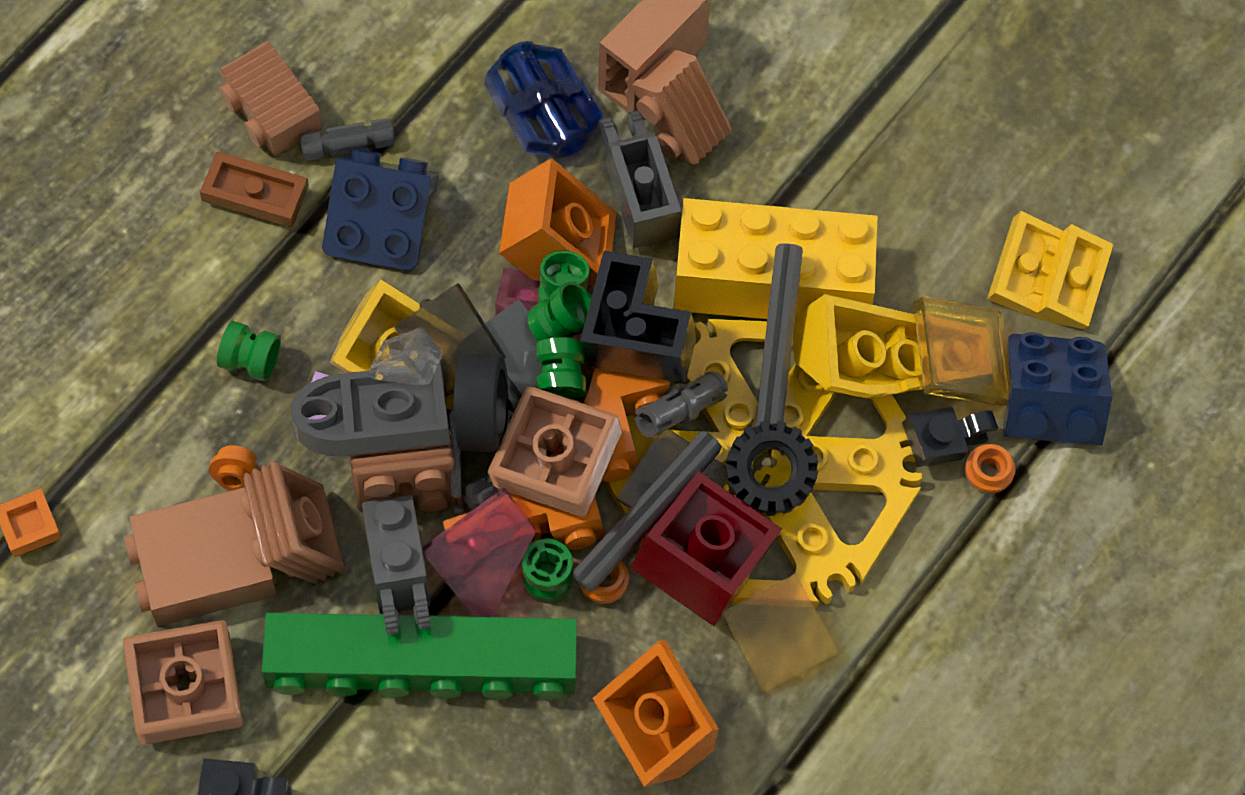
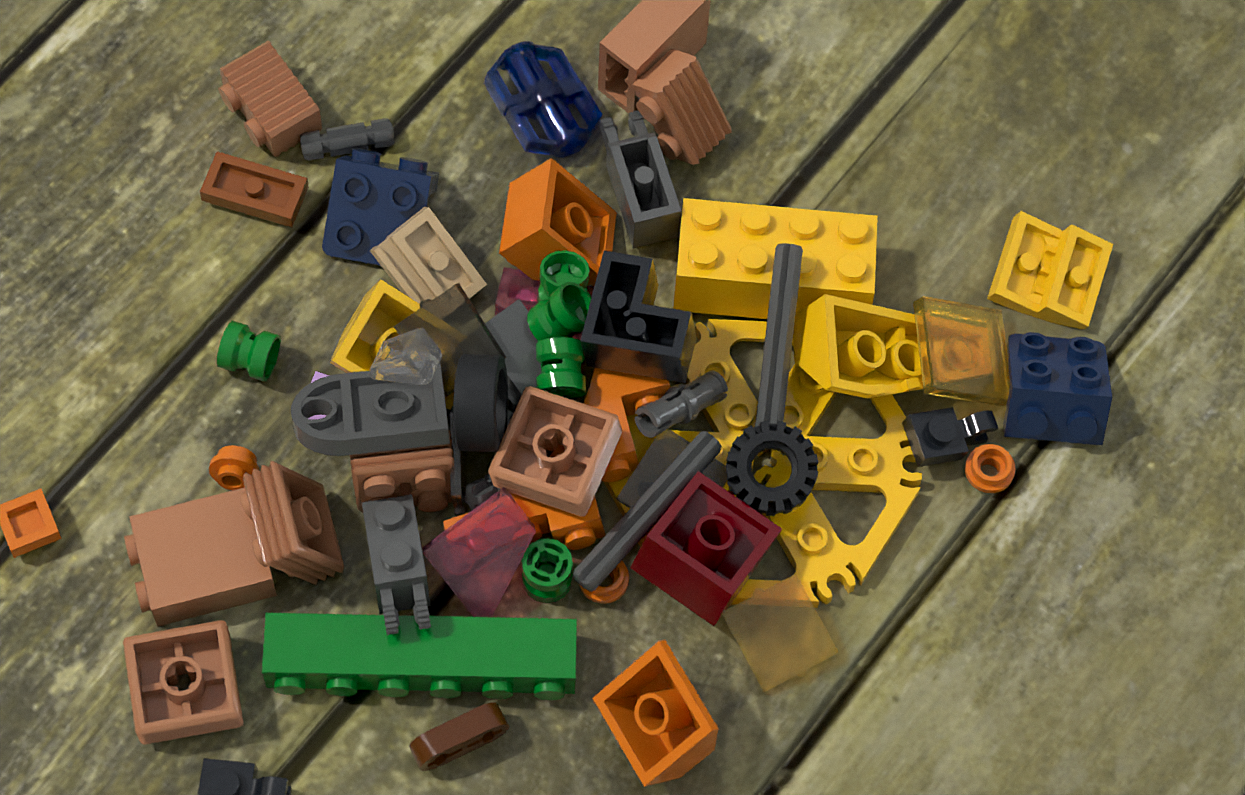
none -> tan plate [370,207,487,319]
none -> reddish brown beam [409,702,510,771]

